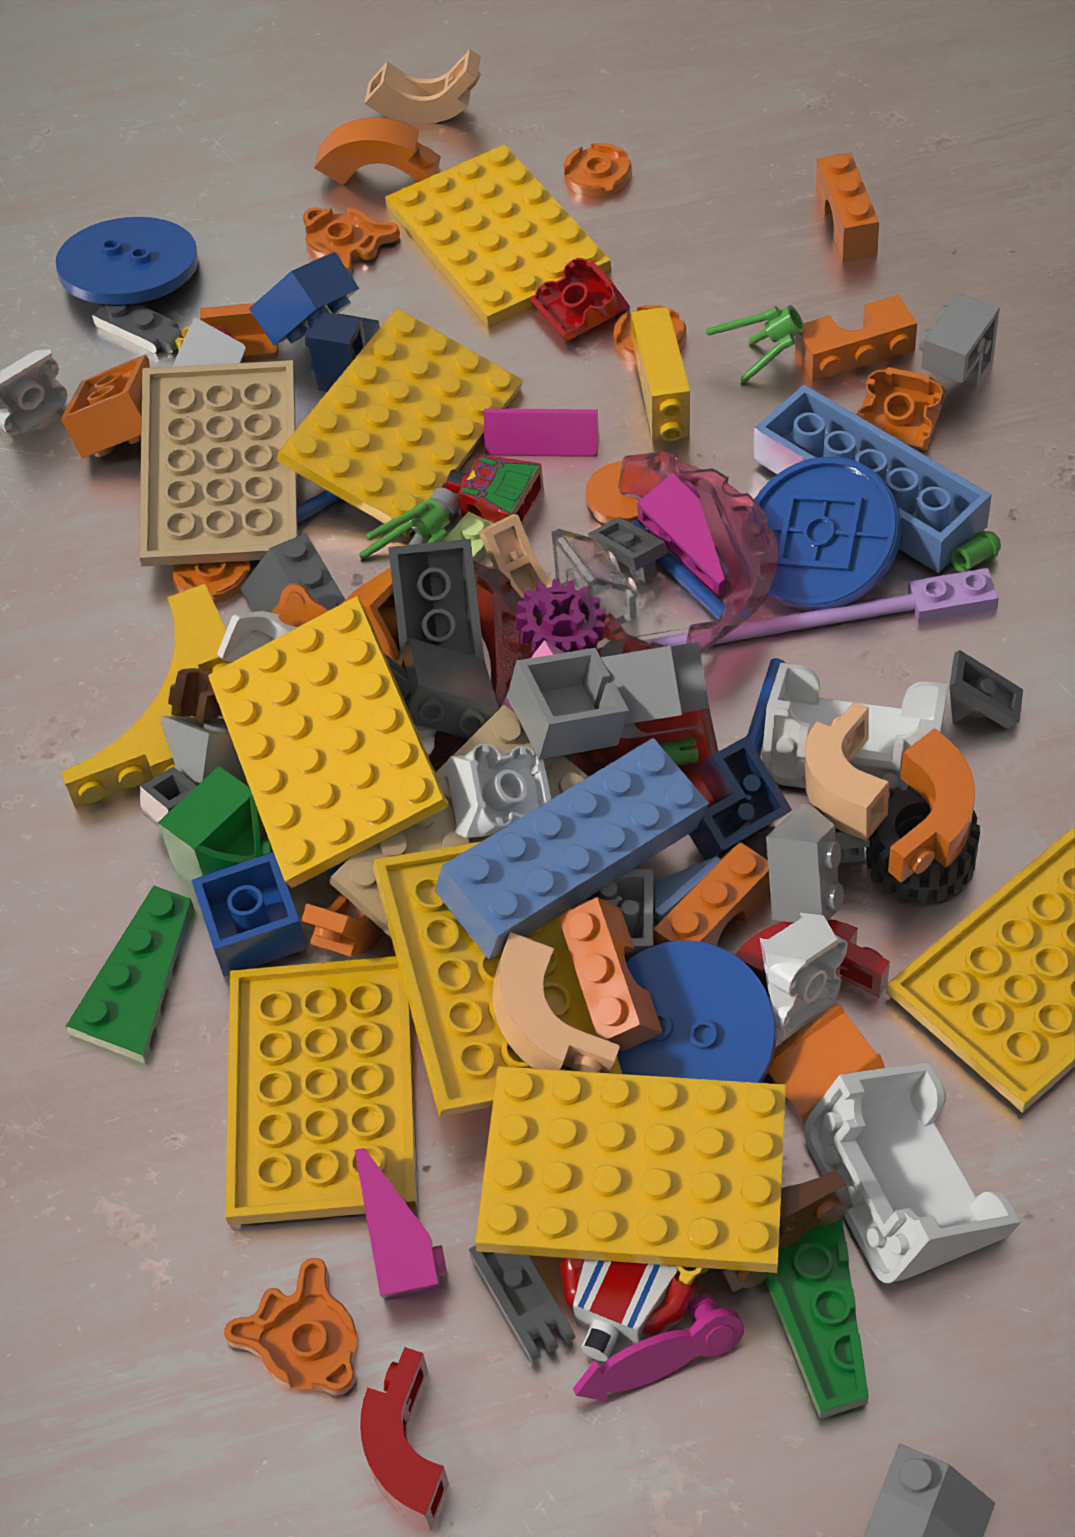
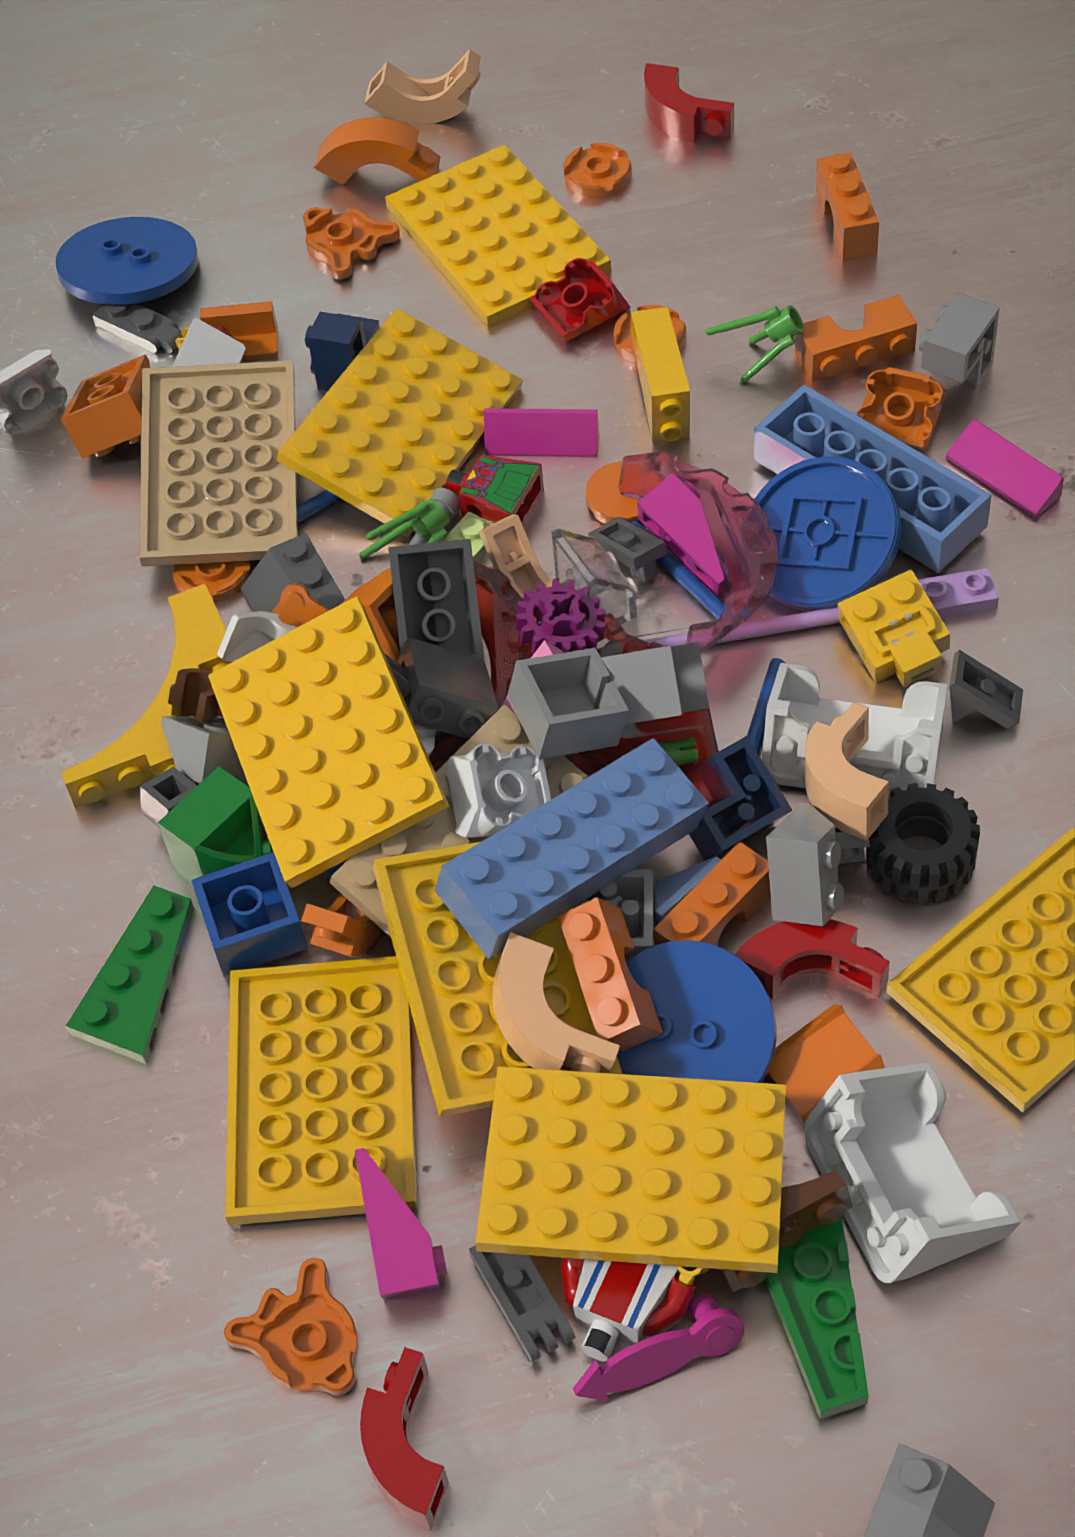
blue brick [249,252,360,345] -> none
white slope [760,912,848,1041] -> none
orange arch [888,728,975,882] -> none
bright green pin [950,530,1001,572] -> none
none -> red arch [644,63,734,143]
none -> yellow piece [837,569,950,687]
none -> dark pink slope [946,419,1064,518]

